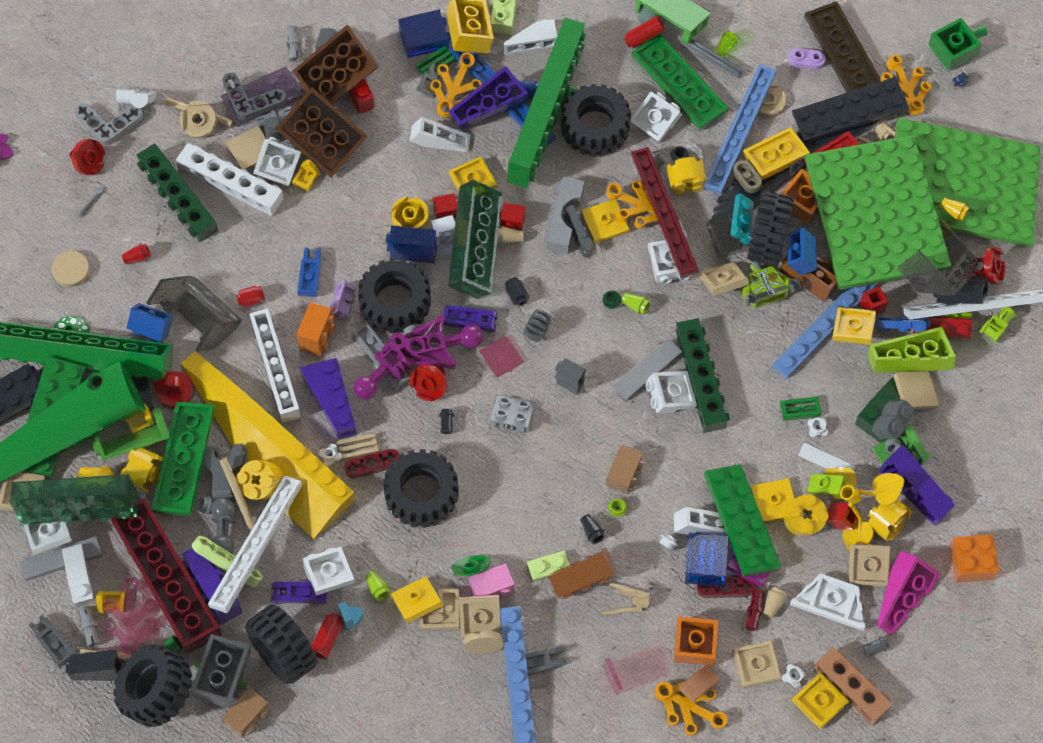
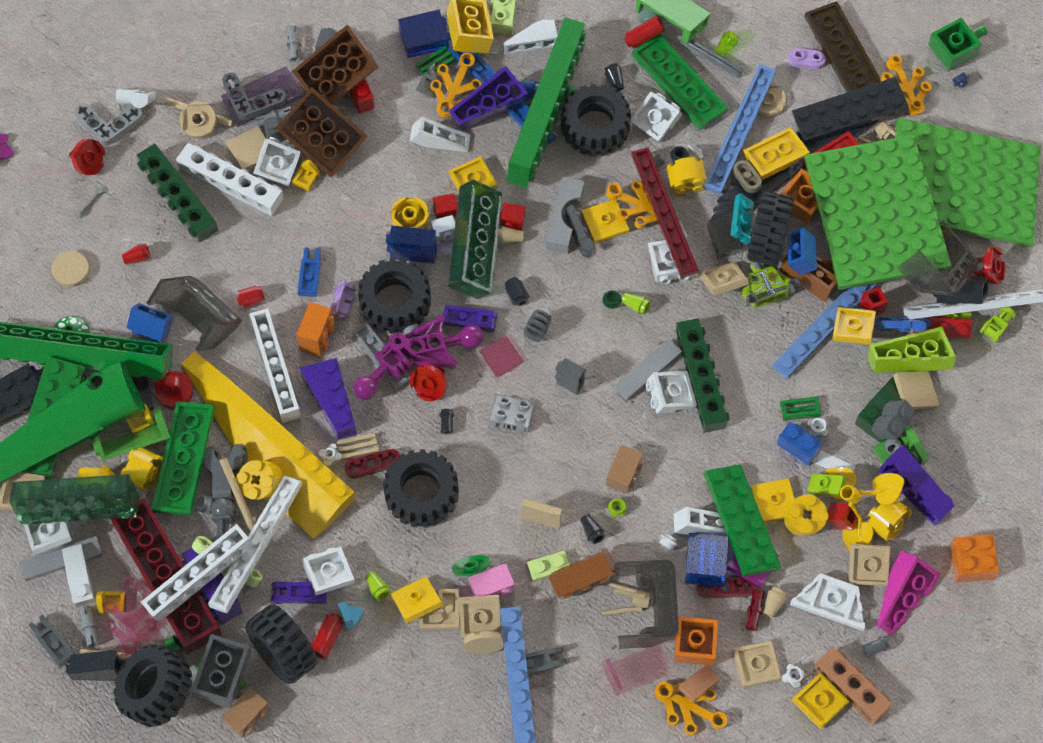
yellow cone [940,198,969,221] -> none
none -> white brick [141,524,253,623]
none -> tan tile [522,499,562,529]
none -> black cone [604,63,625,92]
none -> clear smoke windscreen [614,560,679,649]
none -> blue brick [777,422,822,466]

